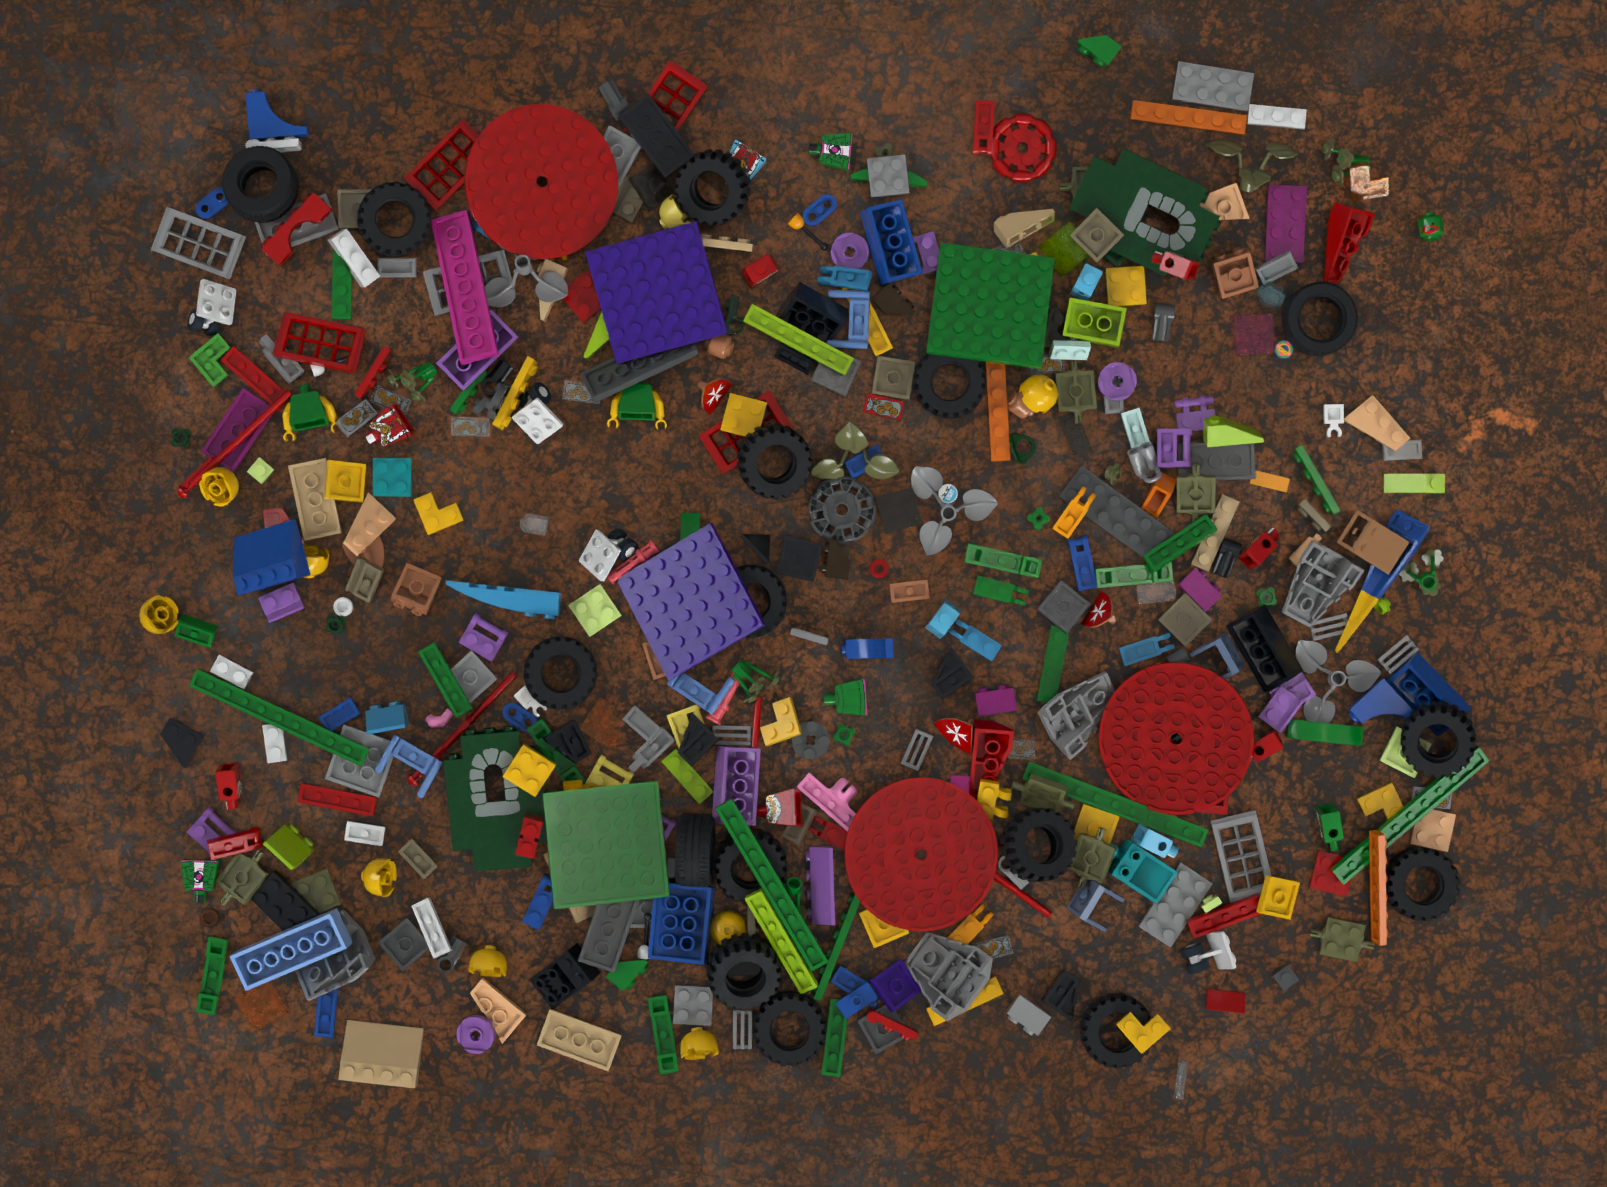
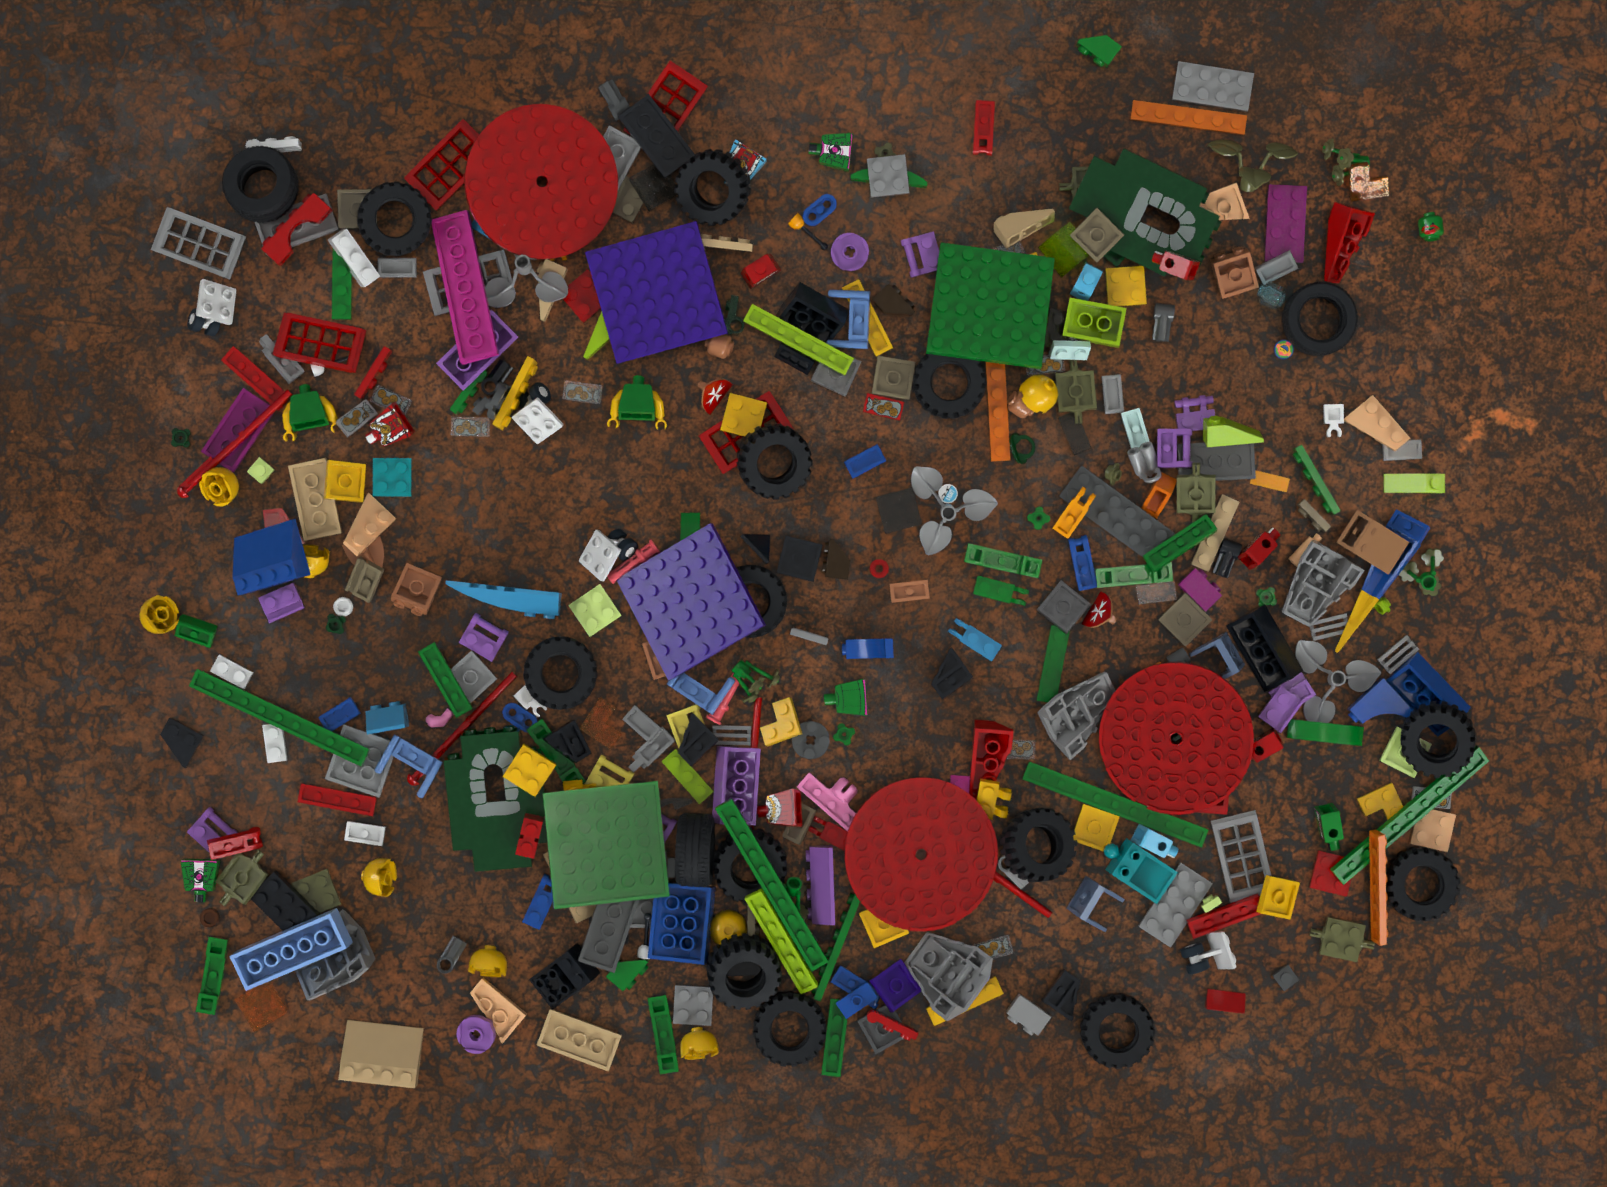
bright green plate [189,333,231,387] -> none
blue plate [196,187,229,219] -> none
red torso [215,762,242,809] -> none
blue arch [245,89,310,141] -> none
lime slope [263,823,315,870] -> none
blue tile [314,988,338,1038] -> none
dark grey plate [378,917,429,971] -> none
plant [387,362,437,403] -> none
dark tan plate [398,838,438,879] -> none
white plate [412,898,452,959] -> none
yellow plate [414,492,464,535] -> none
clear brick [520,513,549,536] -> none
dark grey plate [580,343,699,403] -> none
light yellow cylinder [659,194,695,229] -> none
light grey tile [733,1010,752,1049] -> none
dark grey plate [807,475,877,544] -> none
olive plant [811,420,900,481] -> none
dark azure hinge [817,266,872,291] -> none
blue slope [860,199,922,286] -> none
light grey tile [901,729,933,771] -> none
medium azure torso [925,599,961,639] -> none
red shield [934,718,974,754] -> none
light orange hinge [947,903,994,945] -> none
magenta brick [974,684,1017,716] -> none
red plate [989,113,1057,183] -> none
olive plate [1011,773,1075,813] -> none
olive plate [1067,827,1117,890] -> none
medium lavender plate [1098,362,1137,401] -> none
yellow plate [1116,1012,1171,1054] -> none
dark azure hinge [1119,633,1175,666] -> none
clear tile [1174,1059,1188,1100] -> none
clear pink plate [1233,314,1275,355] -> none
white plate [1247,104,1307,130] -> none

